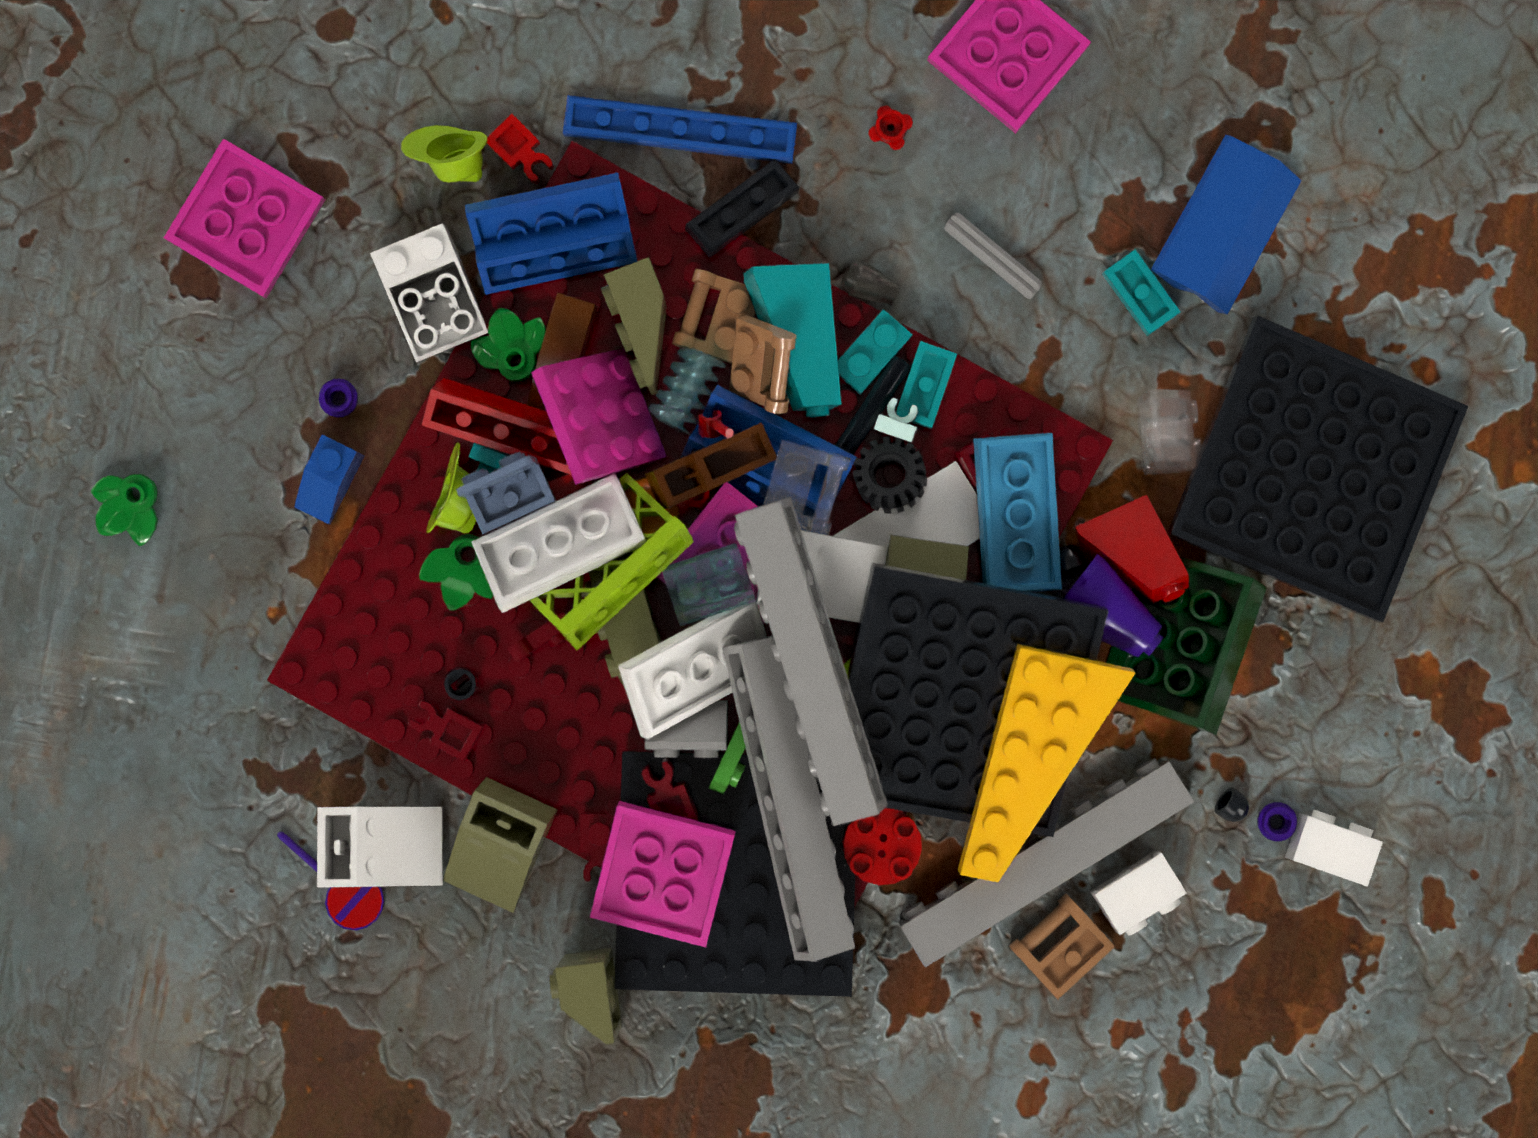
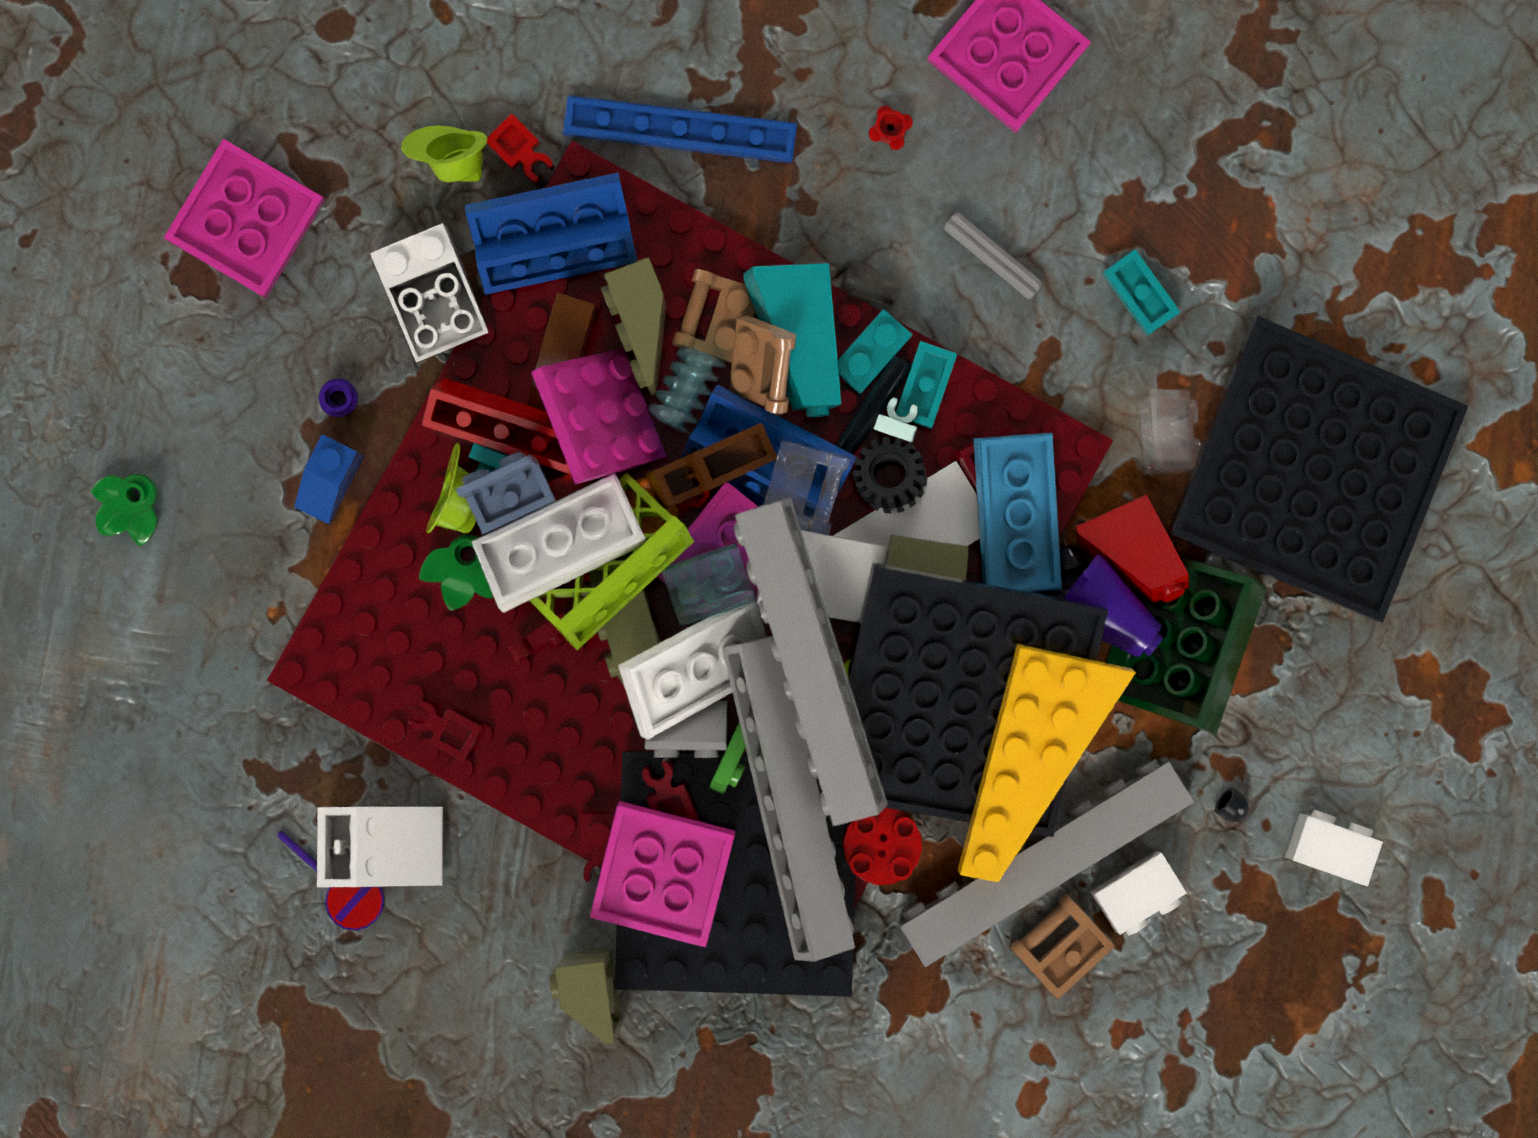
olive slope [443,777,558,913] -> none
black hinge [444,667,476,700] -> none
green plate [471,308,546,382] -> none
black tile [685,159,800,258] -> none
red hand [698,410,734,438] -> none
blue slope [1151,135,1302,315] -> none
dark purple plate [1257,802,1297,841] -> none

